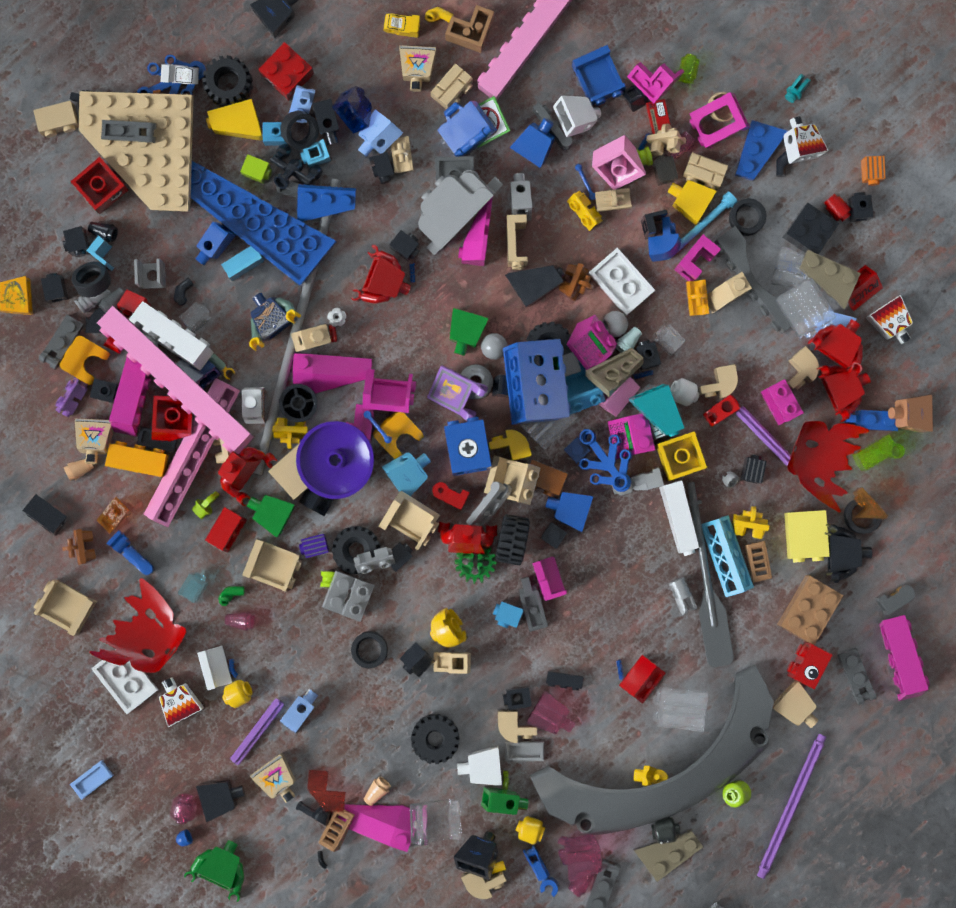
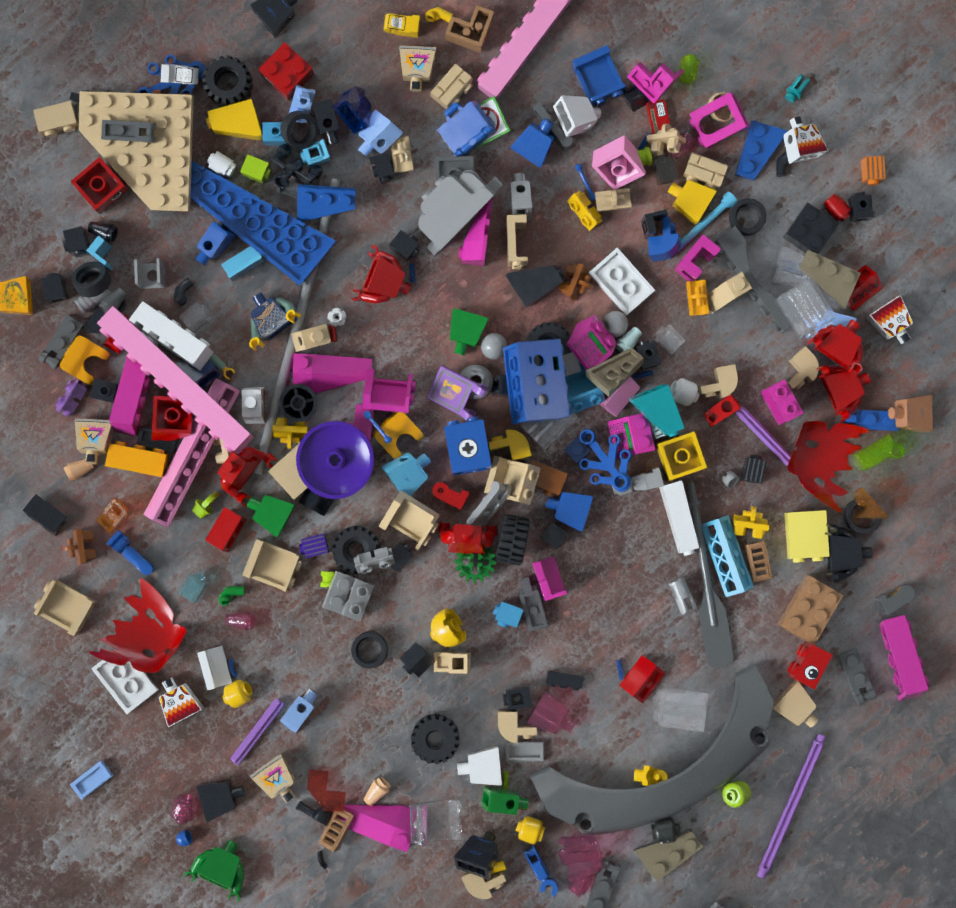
red brick [117,289,151,317] -> none
none -> white brick [207,151,237,178]

